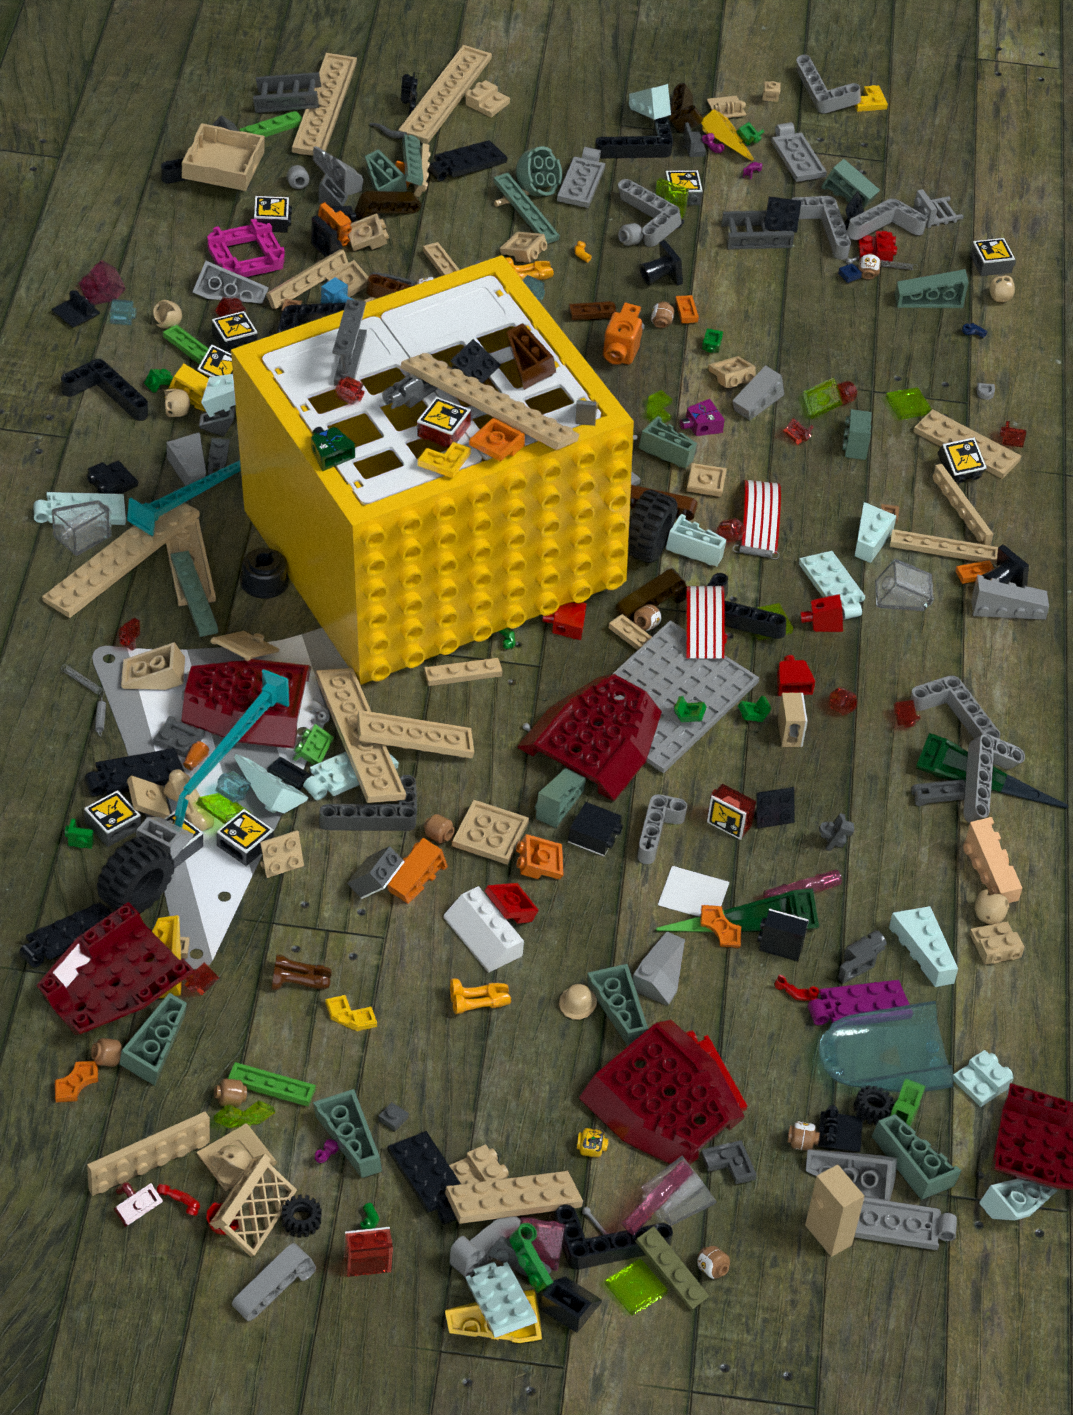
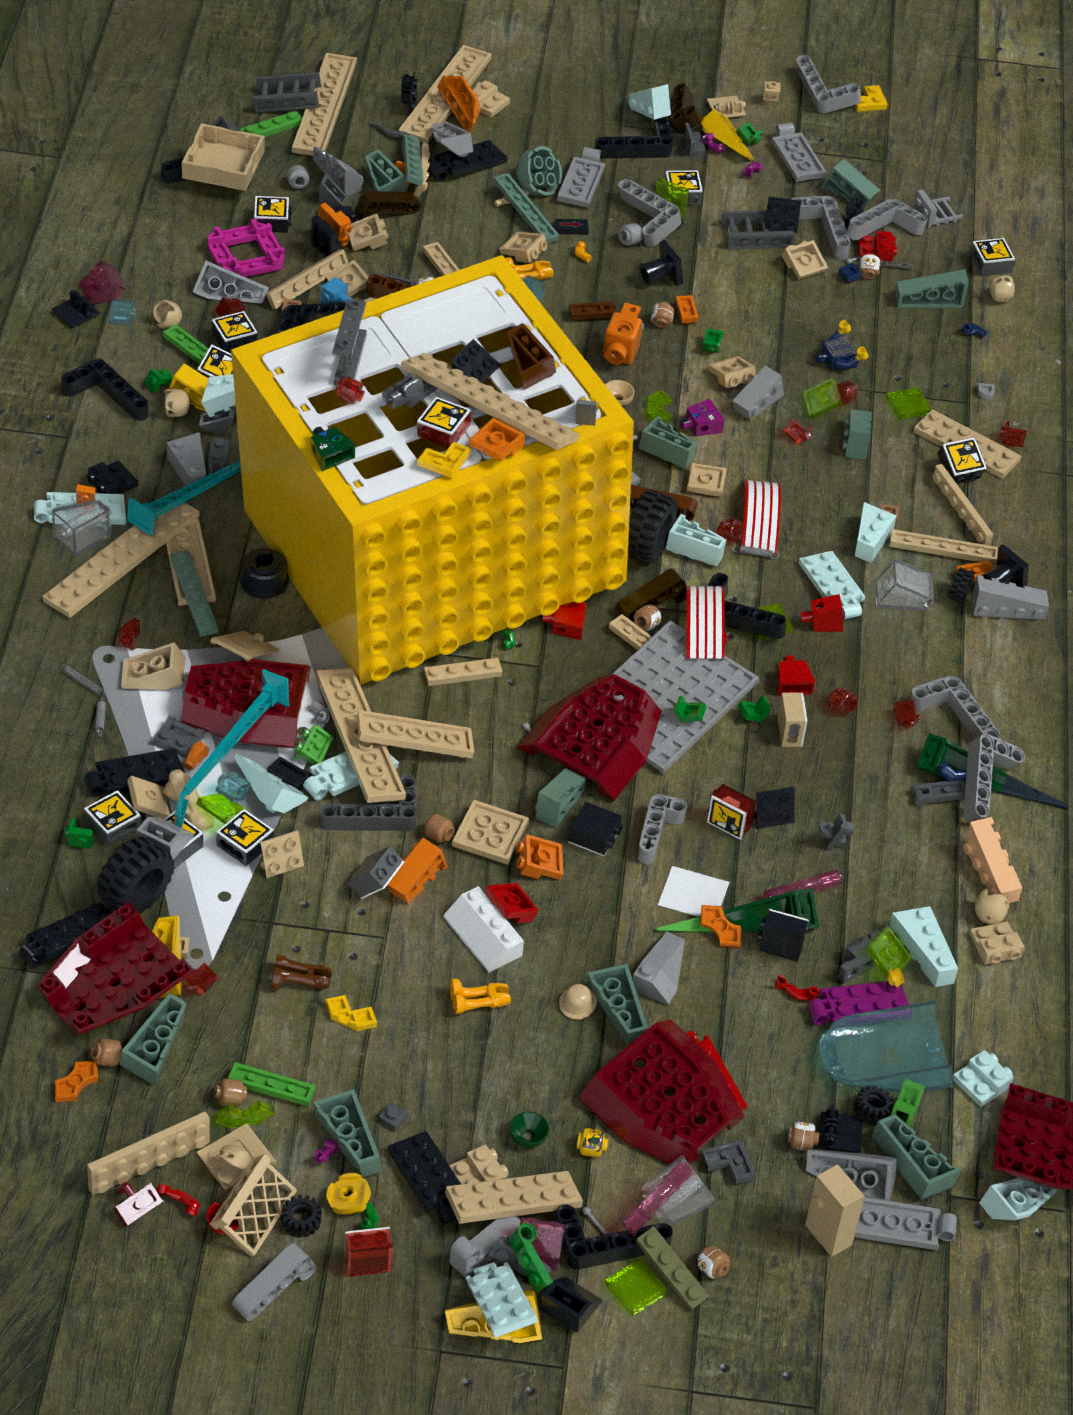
none -> orange plate [76,484,96,509]
none -> yellow plate [326,1173,371,1215]
none -> light grey wedge [432,121,473,157]
none -> orange wedge [437,76,481,133]
none -> dark green piece [510,1112,549,1148]
none -> black tile [554,219,589,234]
none -> tan piece [605,380,634,406]
none -> tan plate [782,240,828,280]
none -> dark blue torso [815,320,868,371]
none -> clear neon green tile [865,926,912,978]
none -> yellow plate [887,968,904,988]
none -> dark blue arm [938,762,966,781]
none -> black tyre [948,567,975,603]

